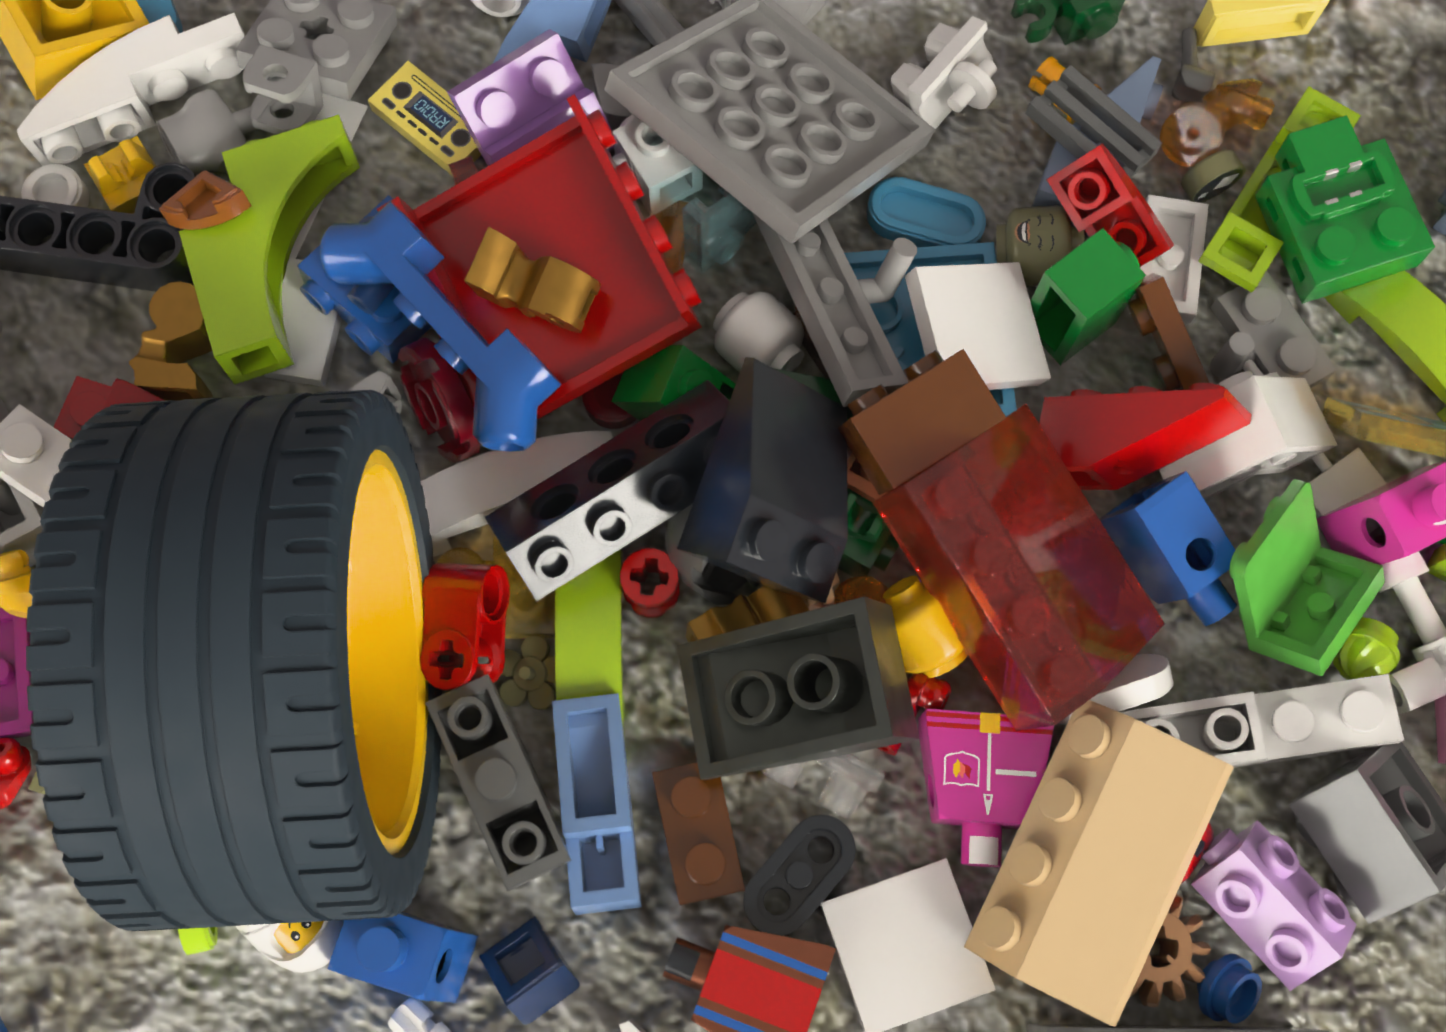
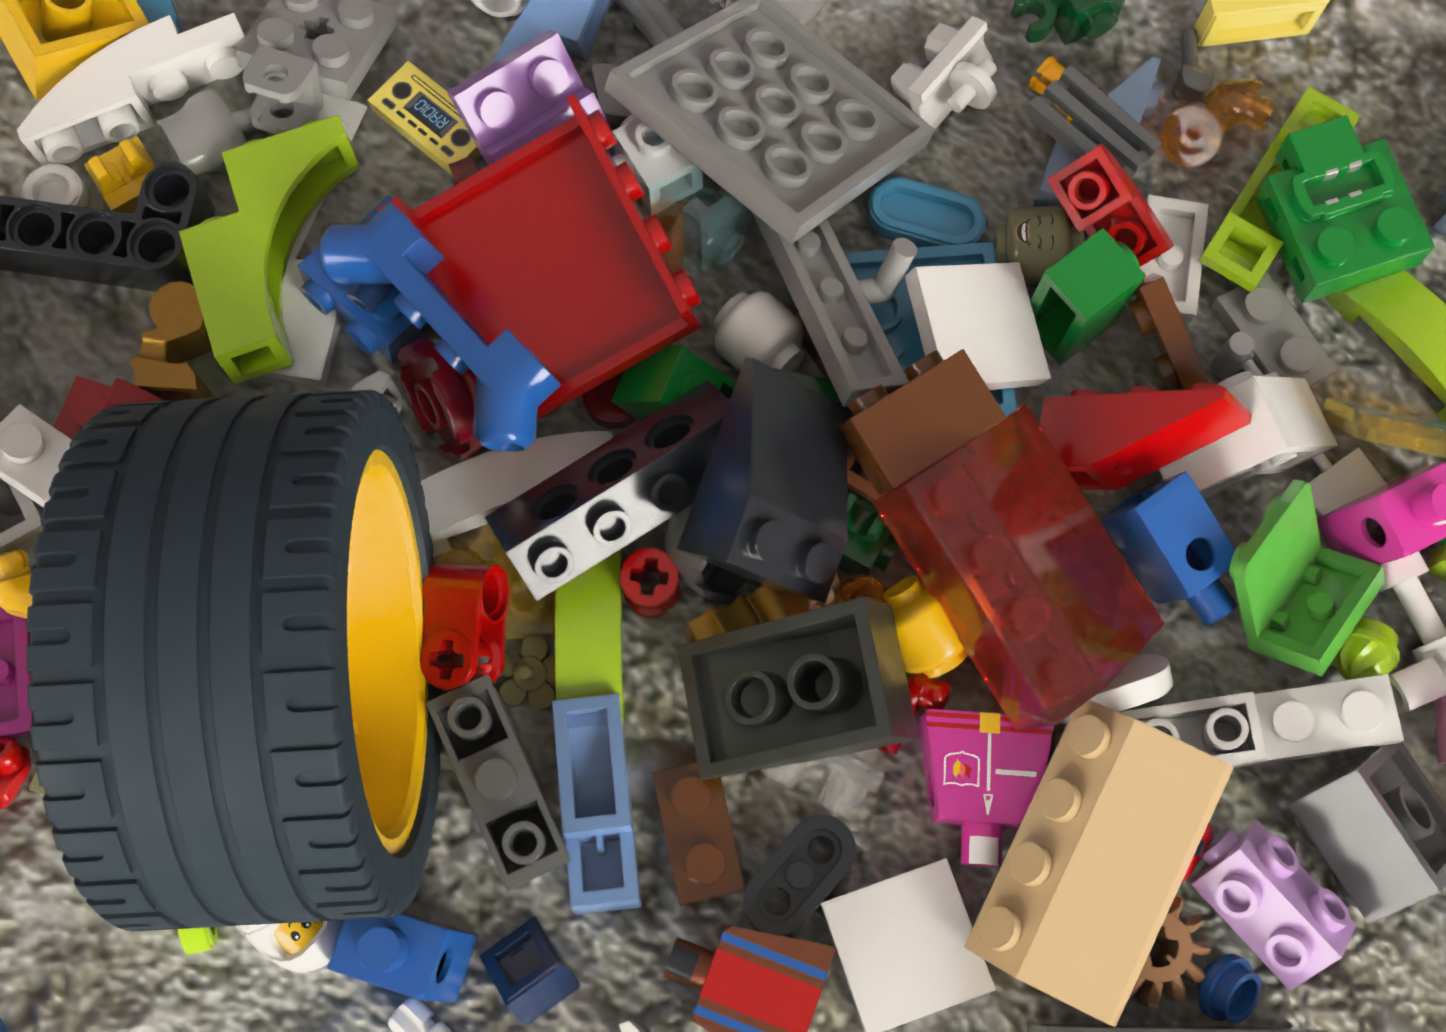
dark orange tile [159,170,252,230] -> none
pearl gold leg [464,227,602,333] -> none
olive tile [1181,149,1246,203] -> none

